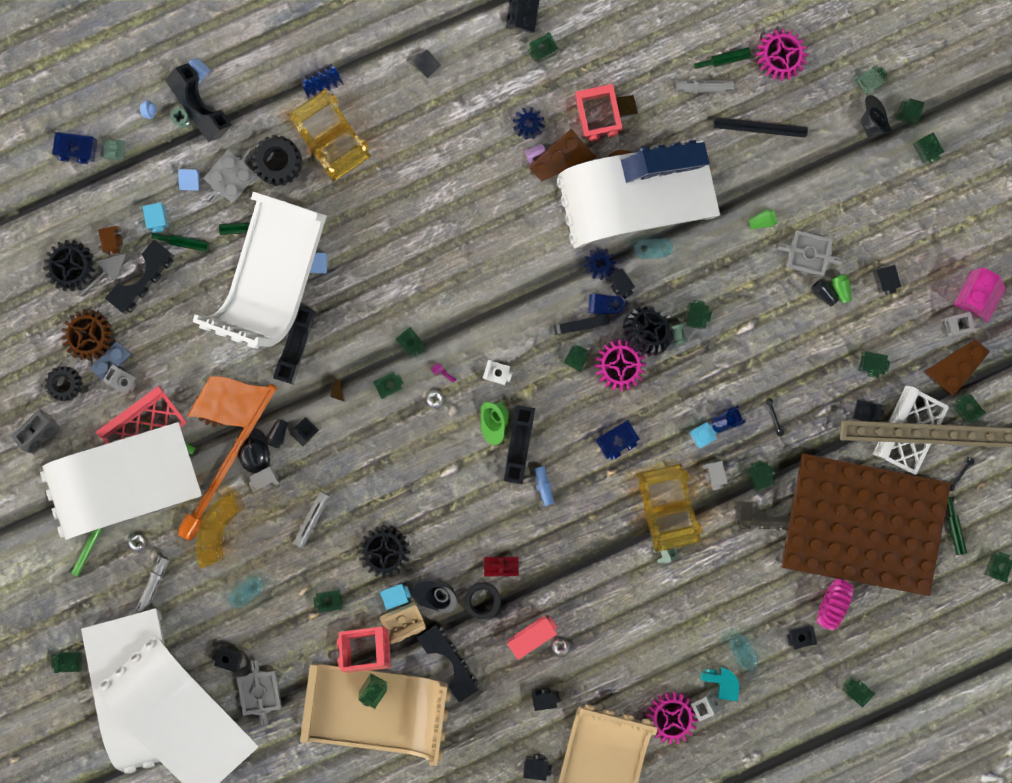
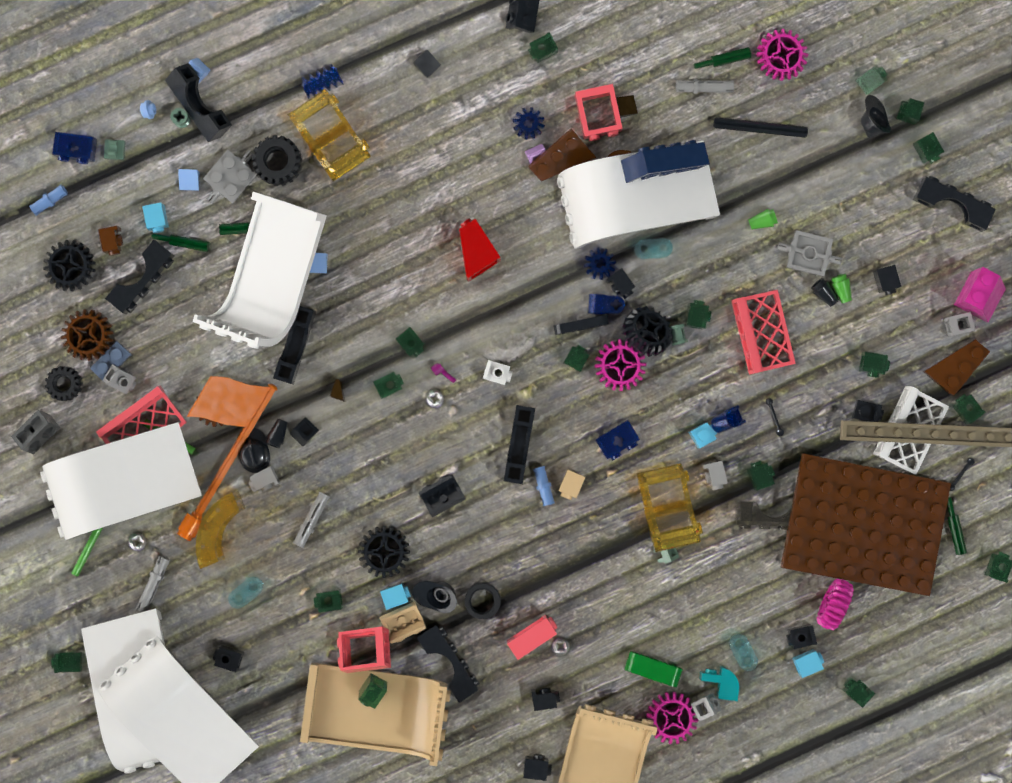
light grey piece [78,253,127,297] -> none
light grey plate [237,660,282,726] -> none
bright green piece [481,402,510,445] -> none
dark red hips [484,557,519,577] -> none
none -> medium blue pin [29,184,68,216]
none -> black bracket [419,474,466,518]
none -> red slope [459,218,501,282]
none -> tan brick [558,469,585,500]
none -> green beam [624,651,683,688]
none -> coral fence [731,290,796,375]
none -> medium azure brick [792,649,824,678]
none -> black arch [913,176,996,232]

